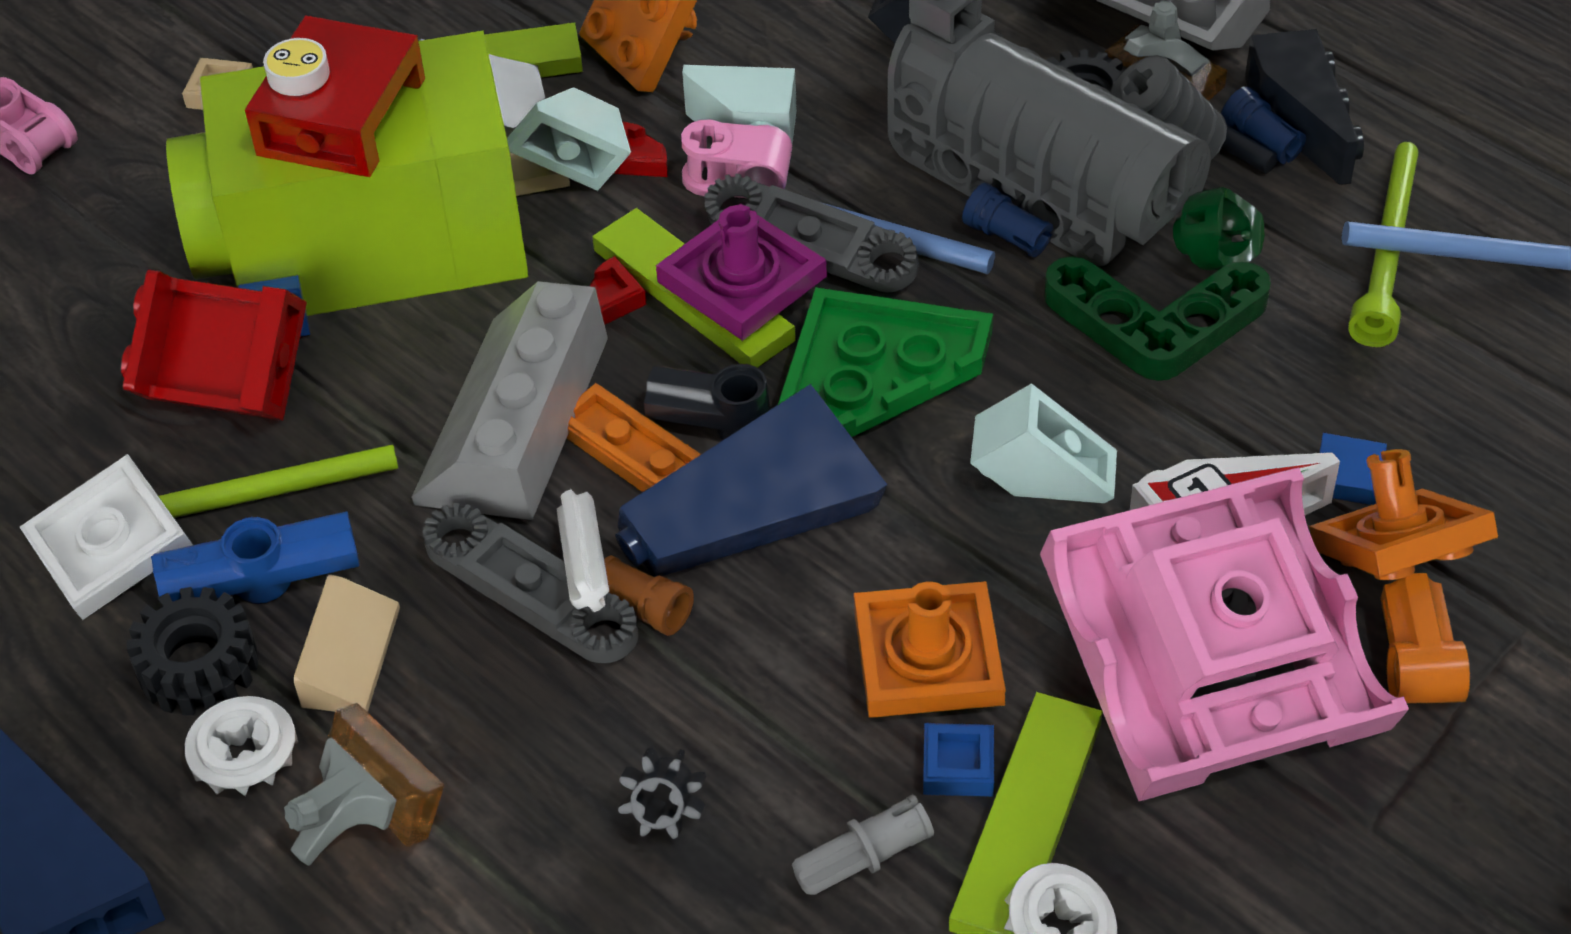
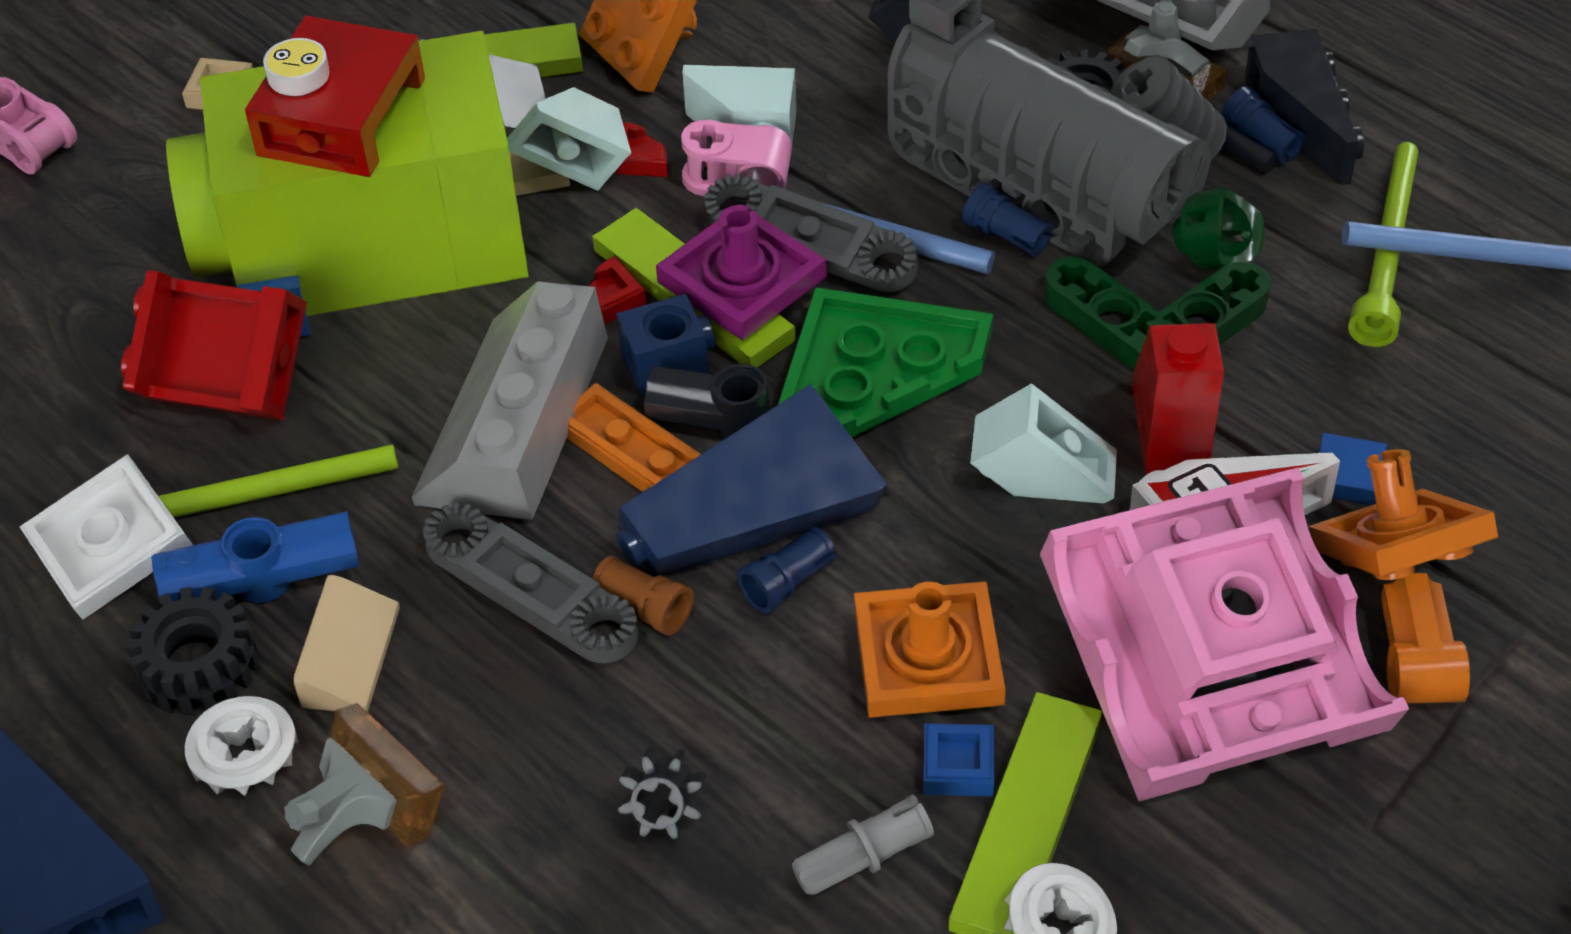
white axle [557,489,609,612] -> none
none -> dark blue brick [616,294,715,397]
none -> dark blue pin [737,526,837,614]
none -> red slope [1131,323,1224,476]

